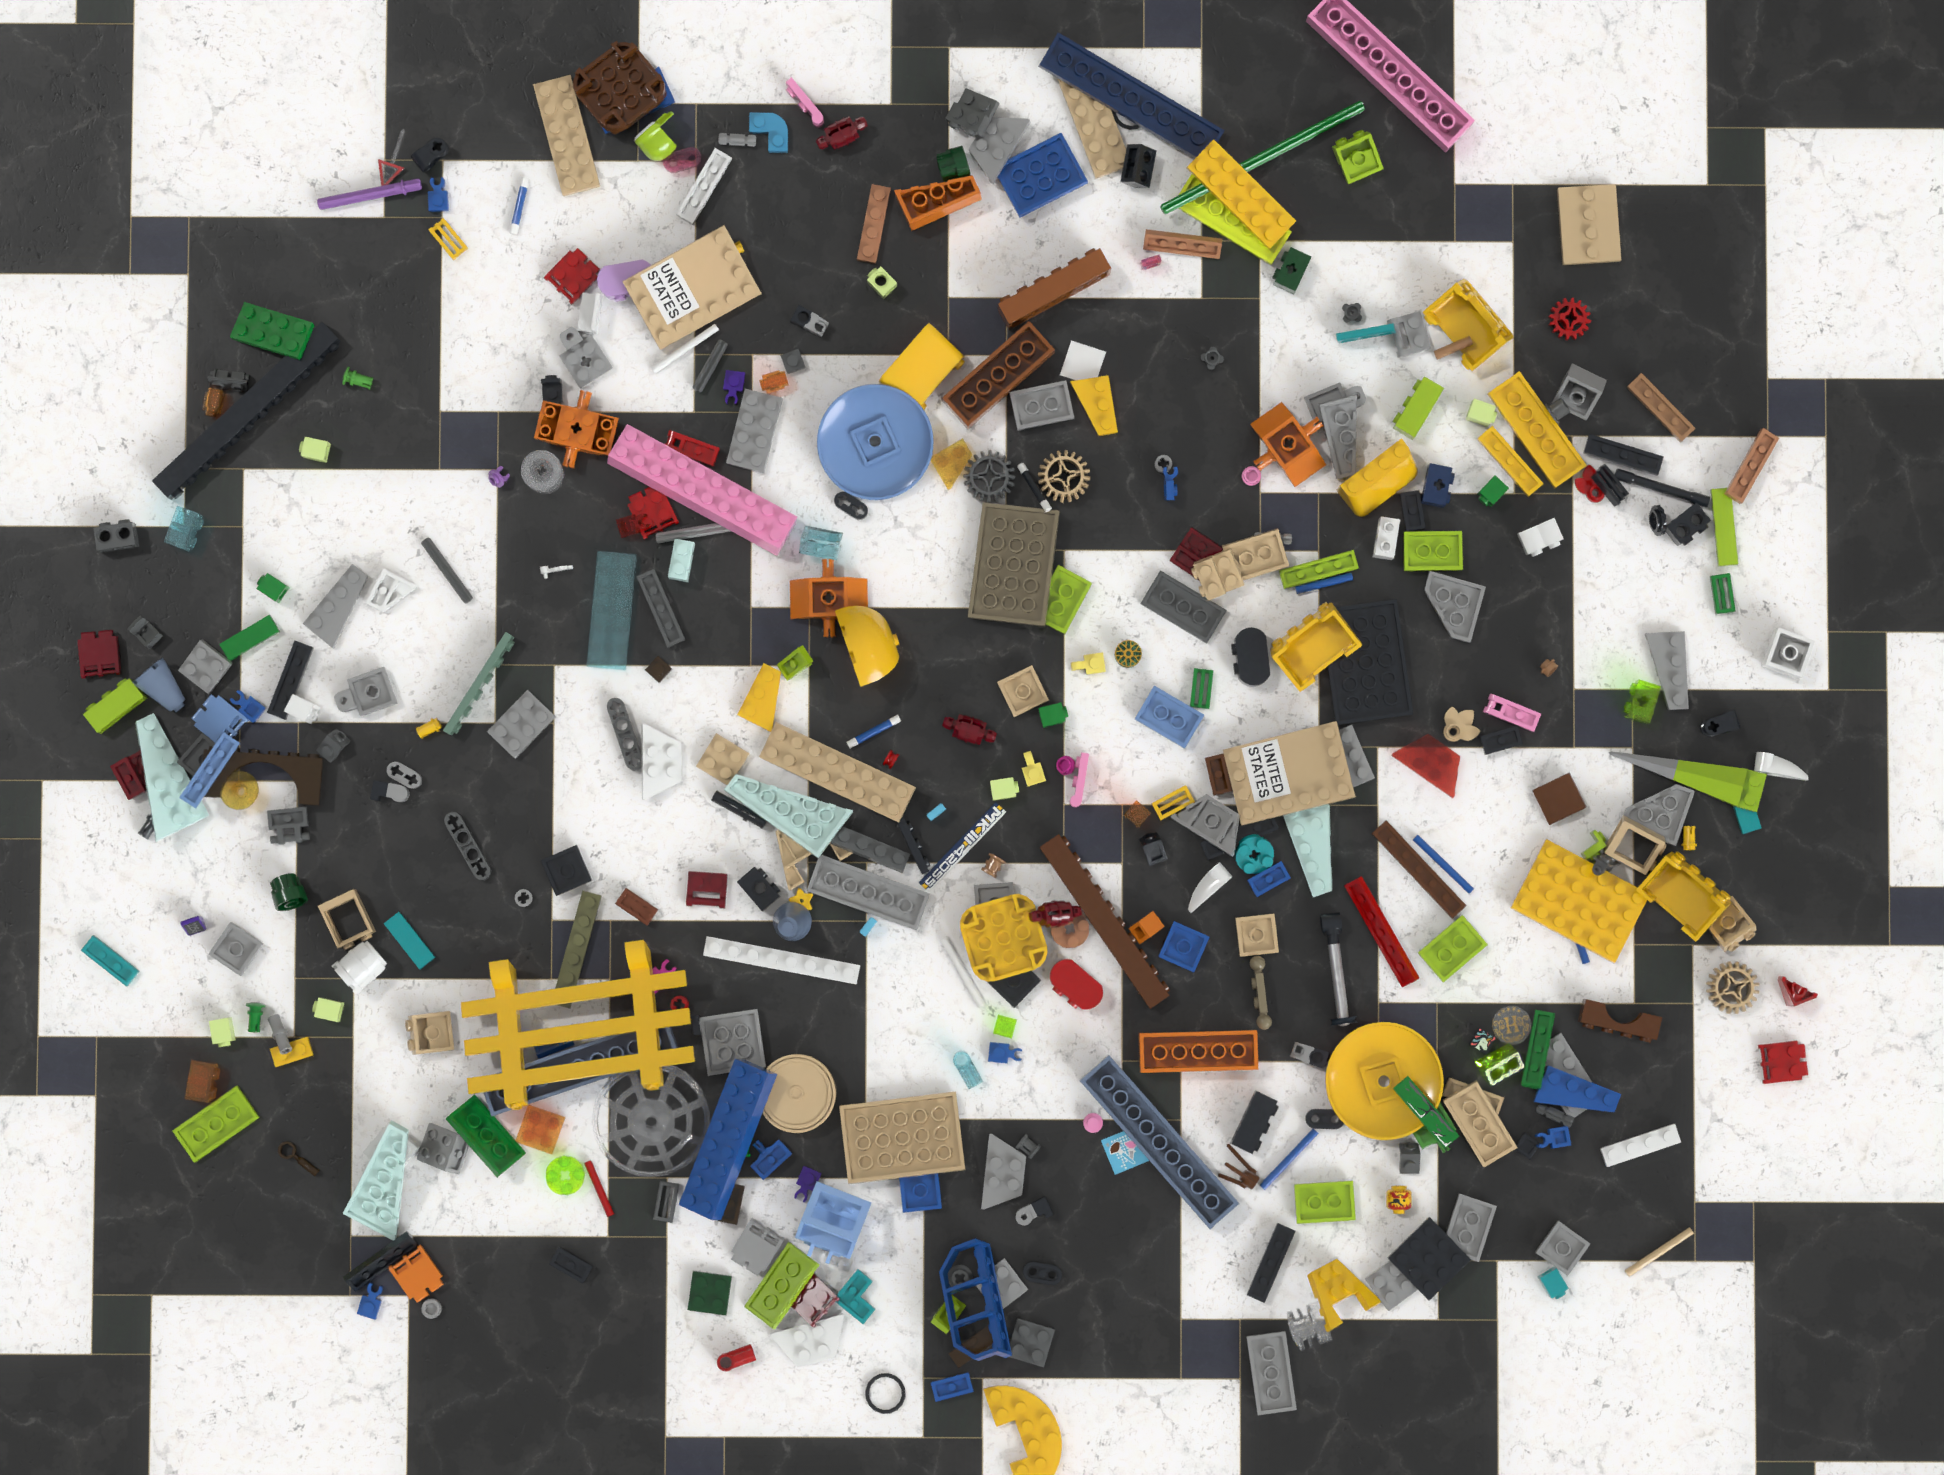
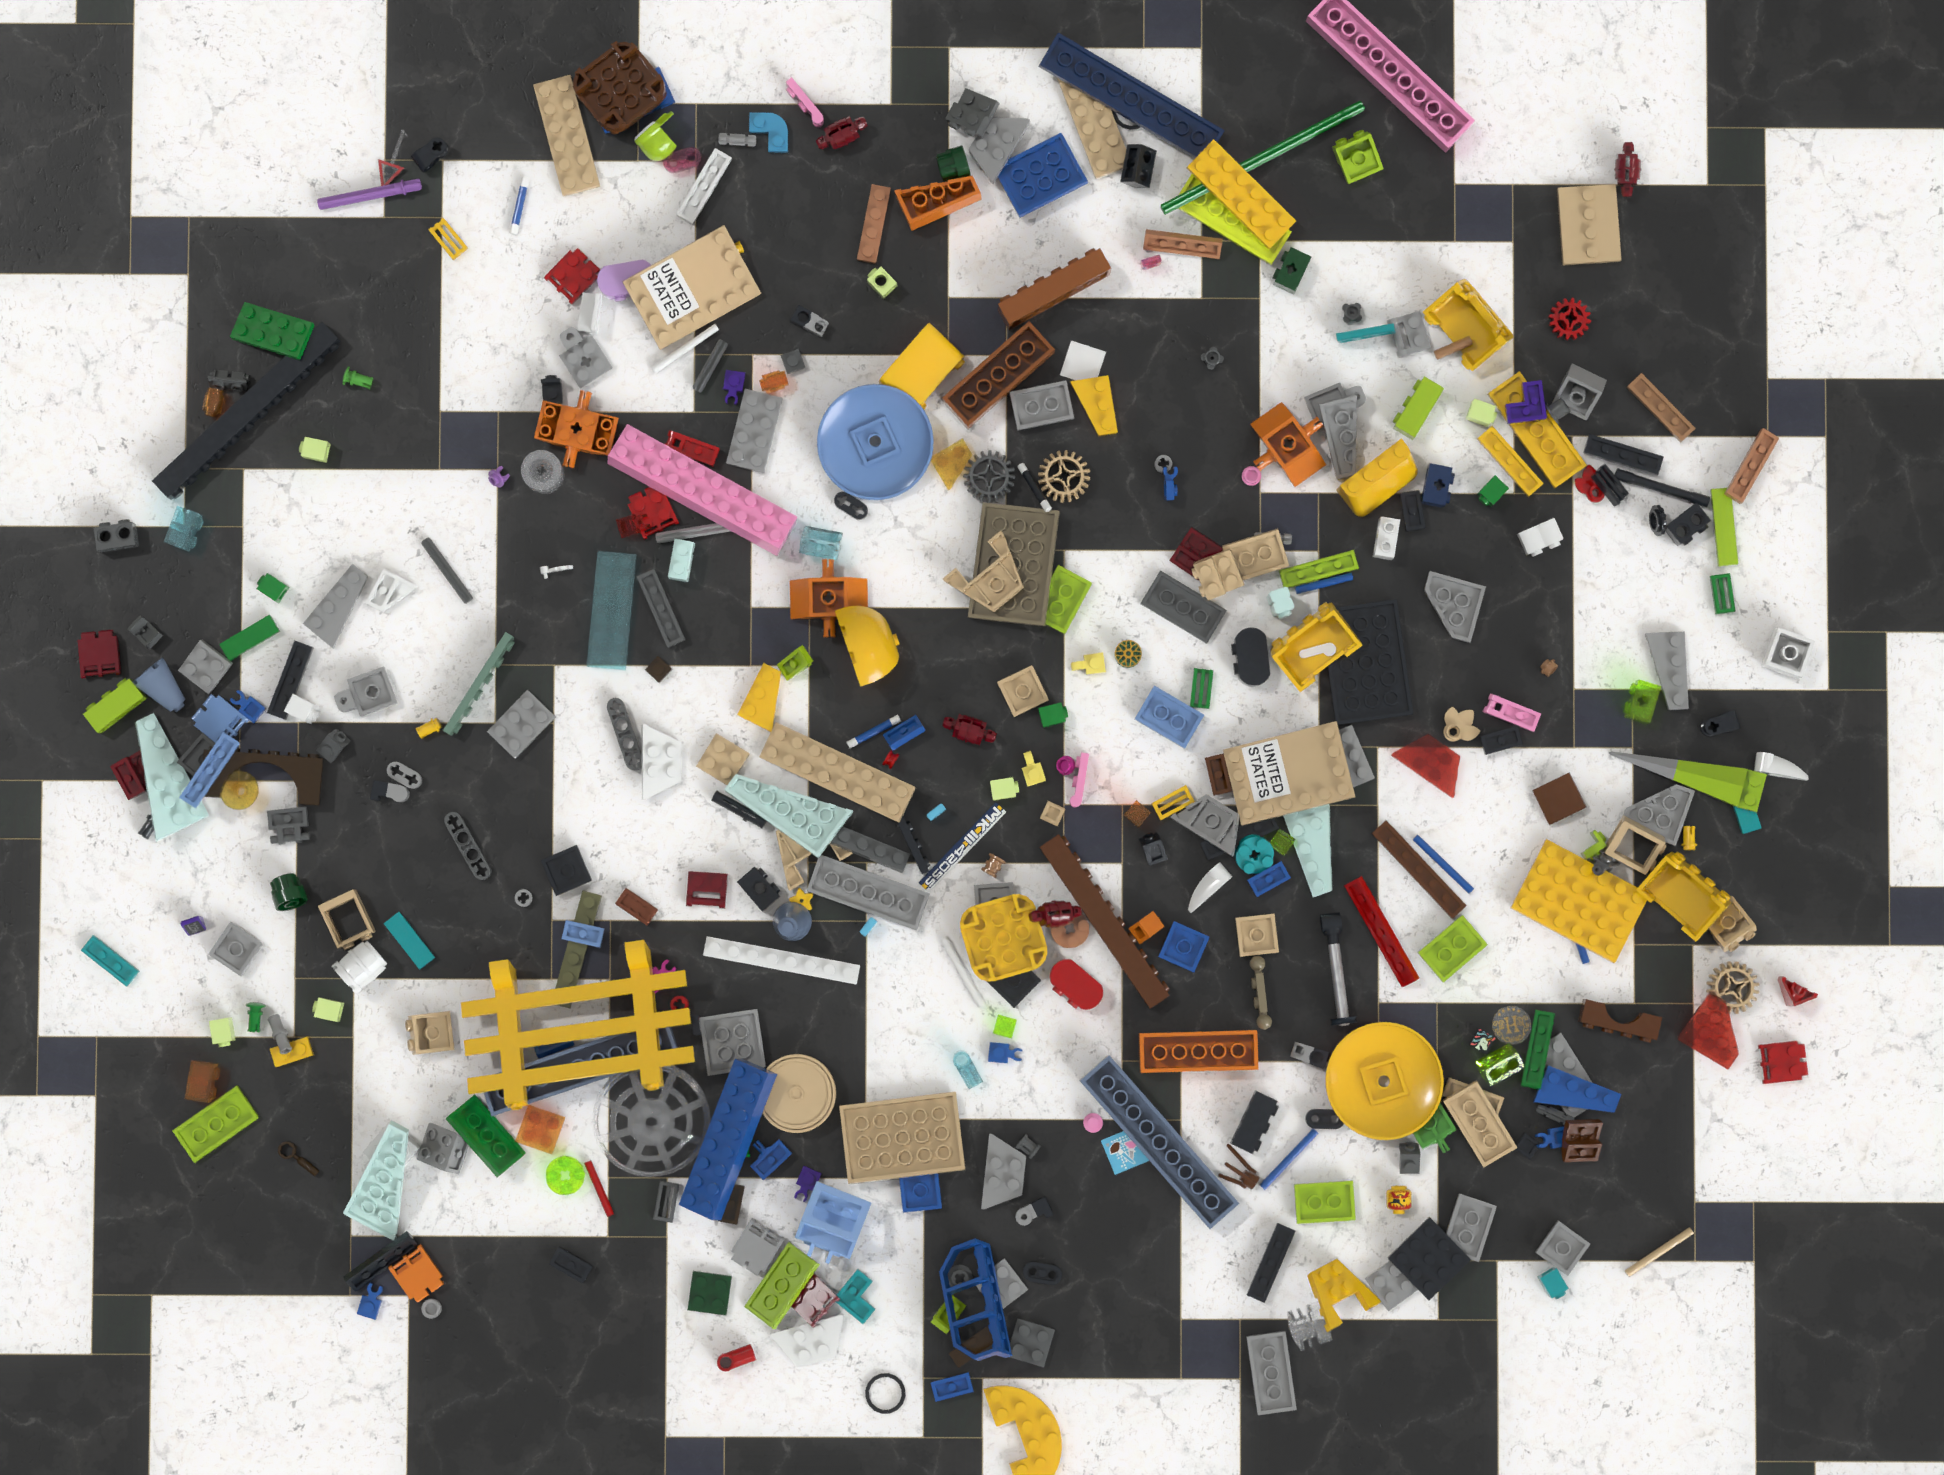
blue plate [428,177,449,212] -> none
green tile [1393,1076,1459,1149] -> none
lime plate [1403,531,1463,571] -> none
white plate [1600,1123,1681,1167] -> none
none -> medium blue plate [562,920,605,948]
none -> blue plate [883,715,926,751]
none -> tan wing [943,531,1024,612]
none -> tan tile [1040,801,1065,826]
none -> light aqua brick [1266,587,1294,619]
none -> clear neon green tile [1270,828,1295,856]
none -> white sticker [1299,643,1336,658]
none -> dark purple plate [1505,380,1547,424]
none -> reddish brown slope [1562,1119,1603,1162]
none -> dark red piece [1614,142,1641,197]
none -> clear red plate [1678,991,1739,1069]

